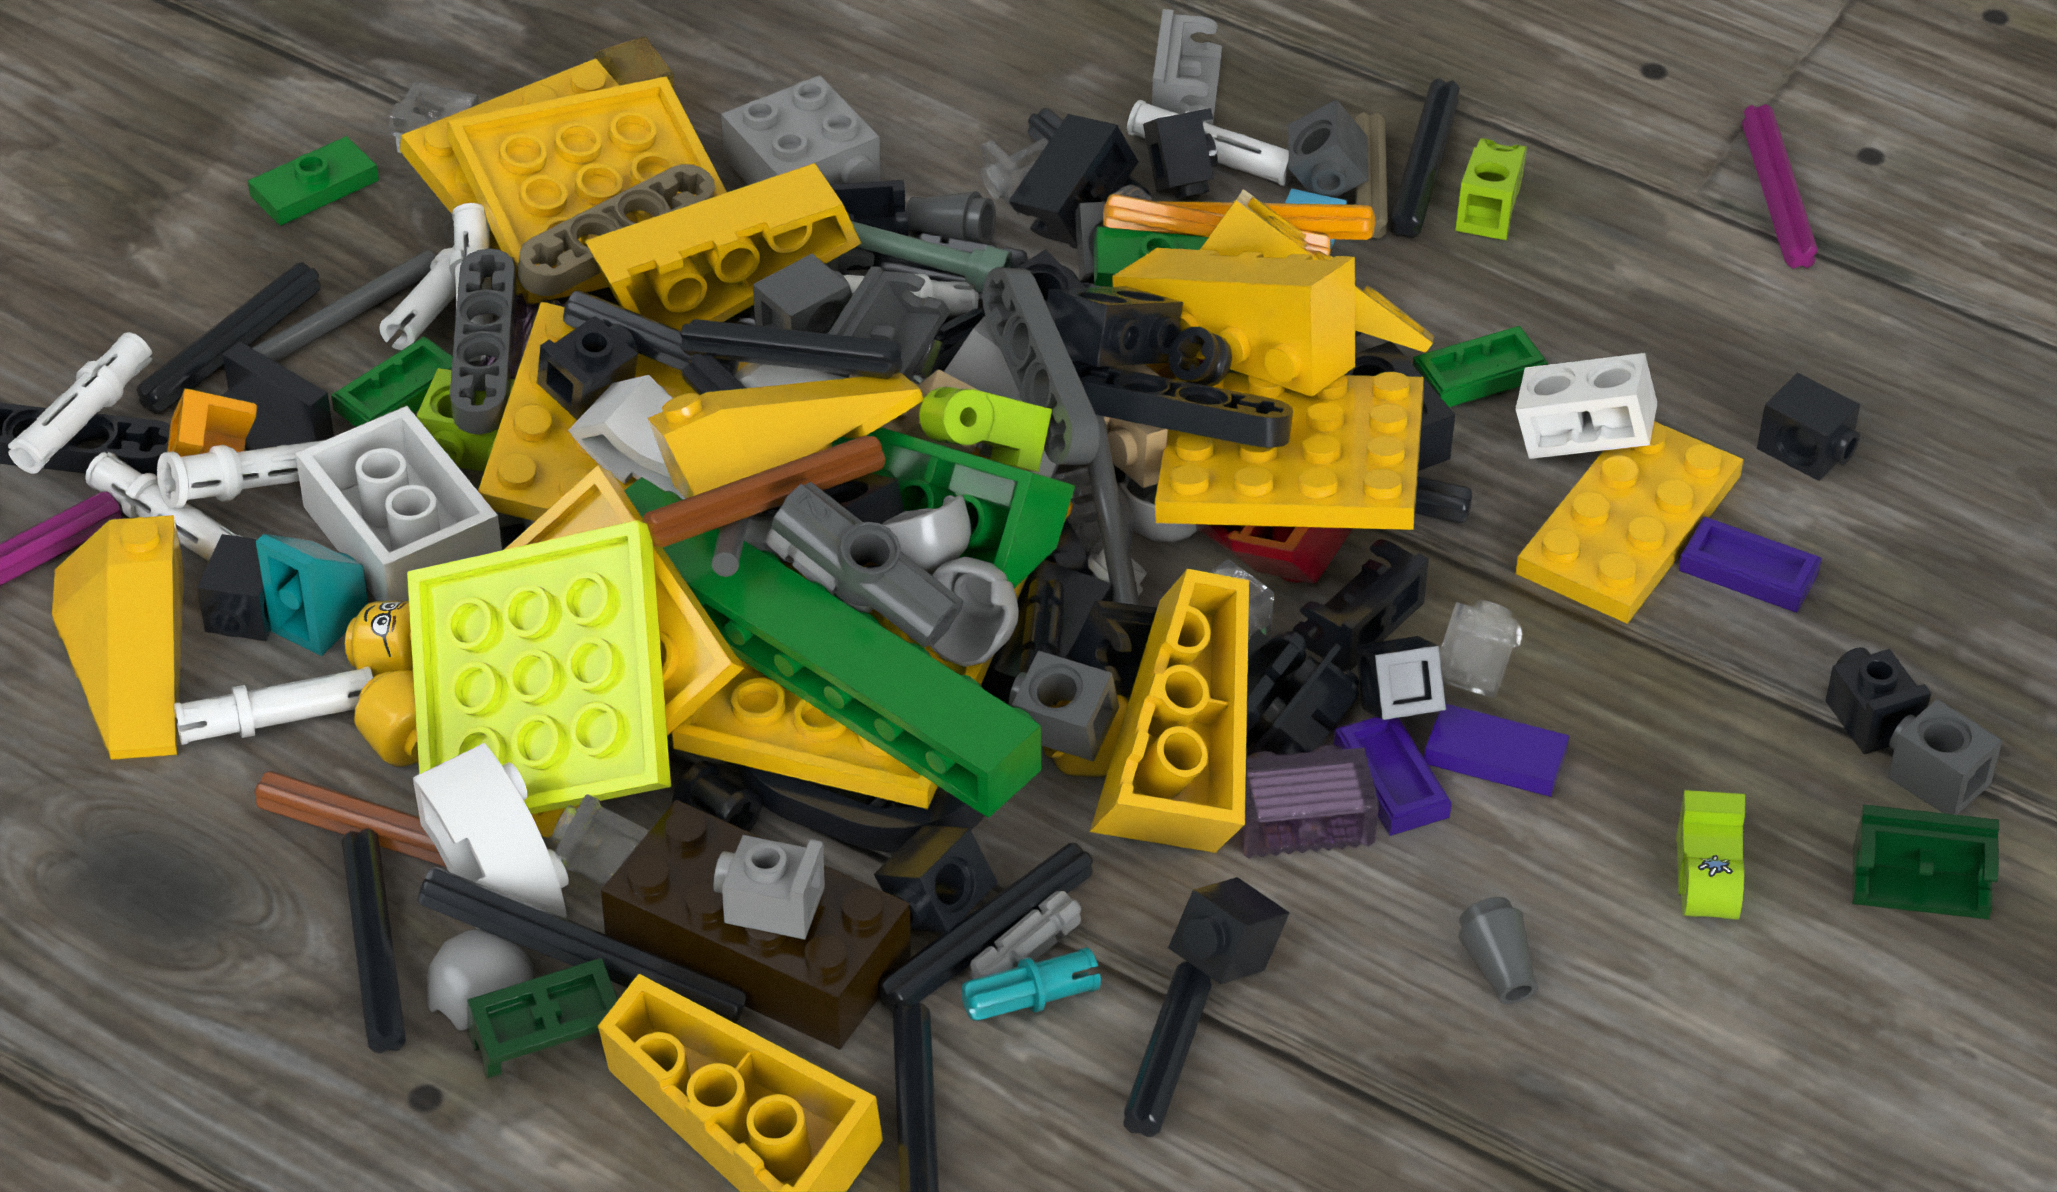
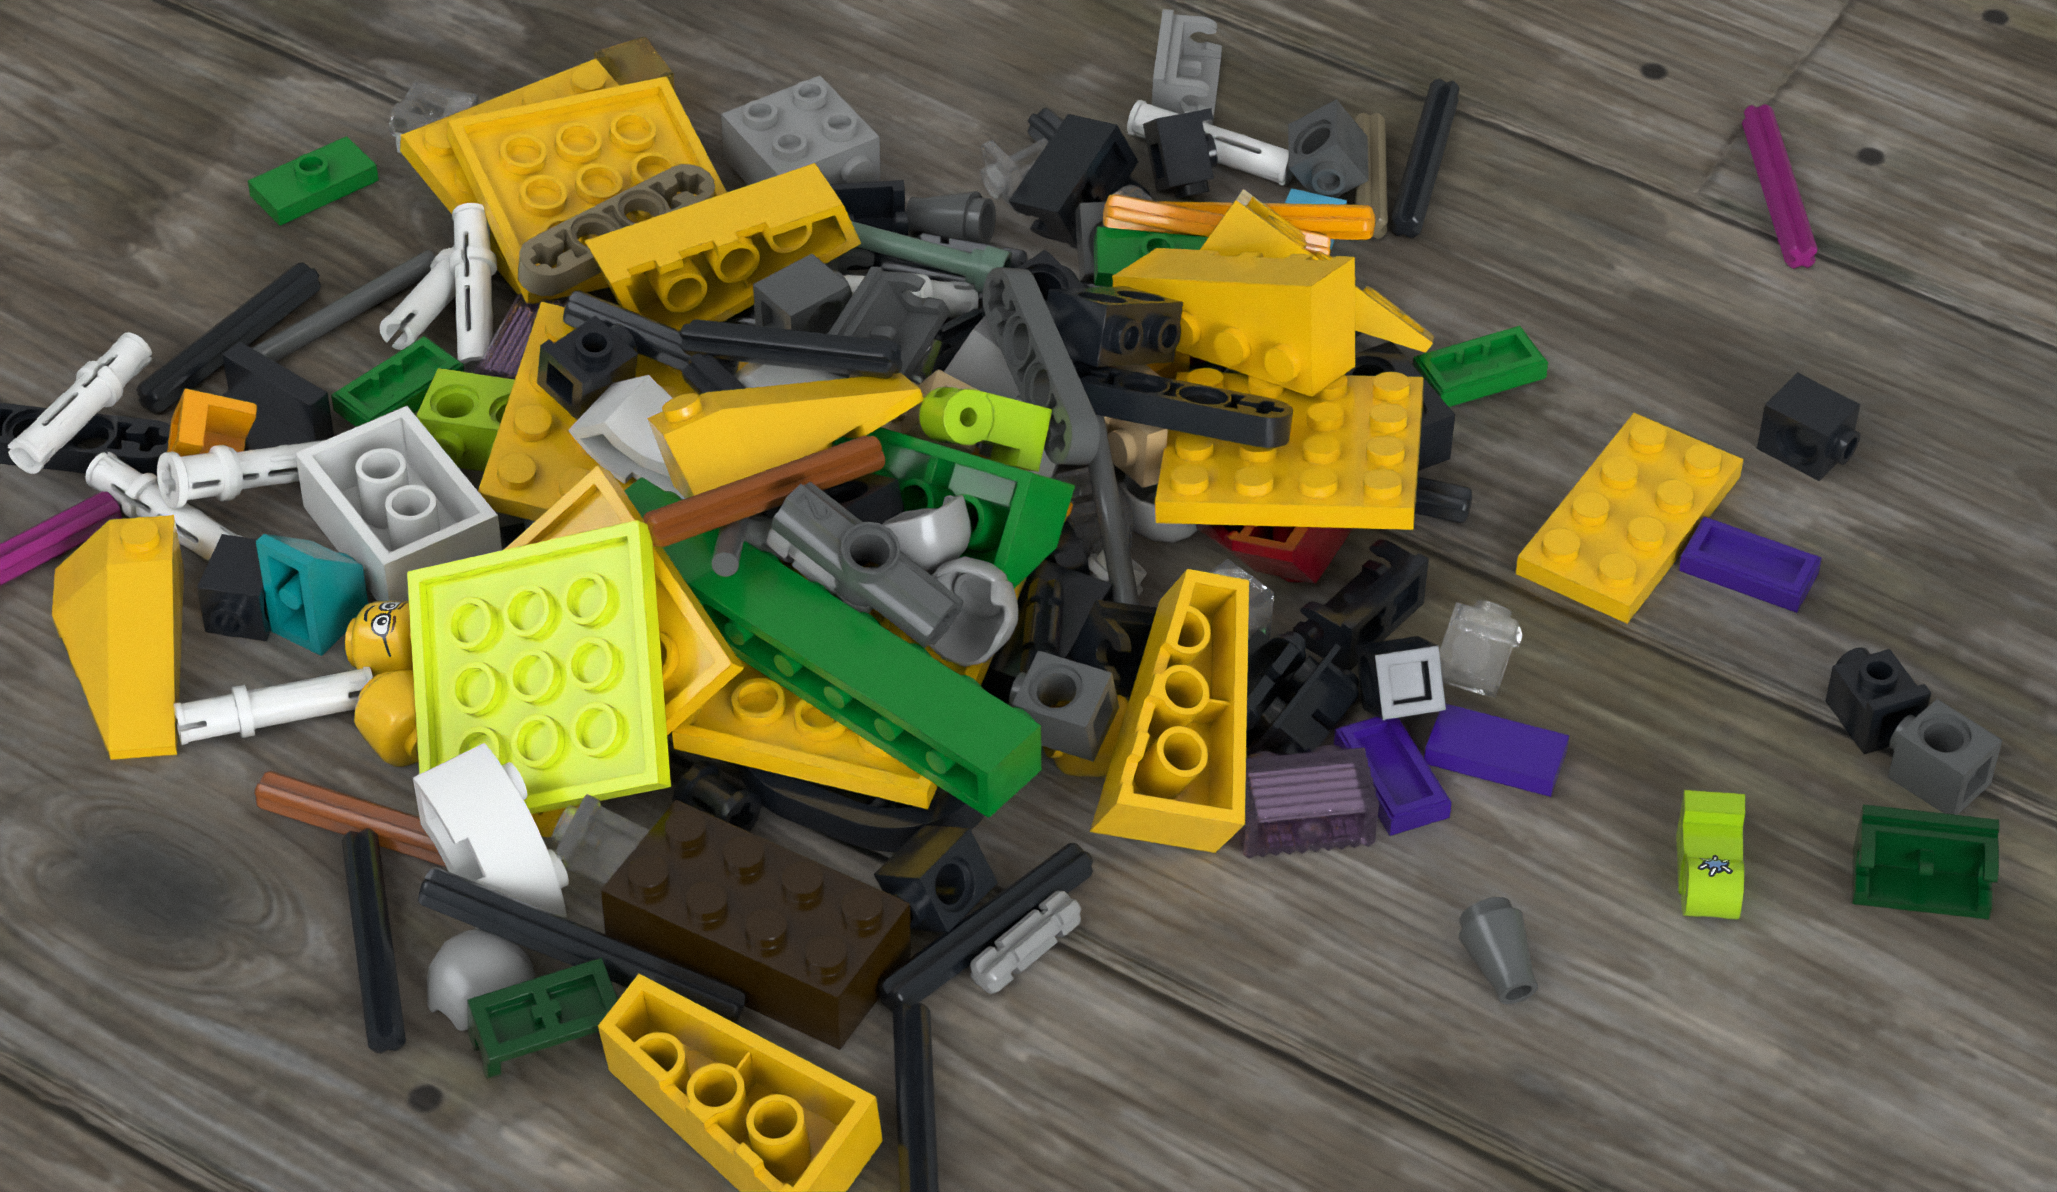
dark grey beam [450,248,517,434] -> none
light grey brick [714,835,825,939] -> none
teal axle [961,947,1101,1021] -> none
black axle [1123,961,1212,1137] -> none
black bush [1168,326,1232,387] -> none
black brick [1168,877,1290,984] -> none
lime leg [1455,138,1527,241] -> none
white brick [1515,353,1657,459] -> none

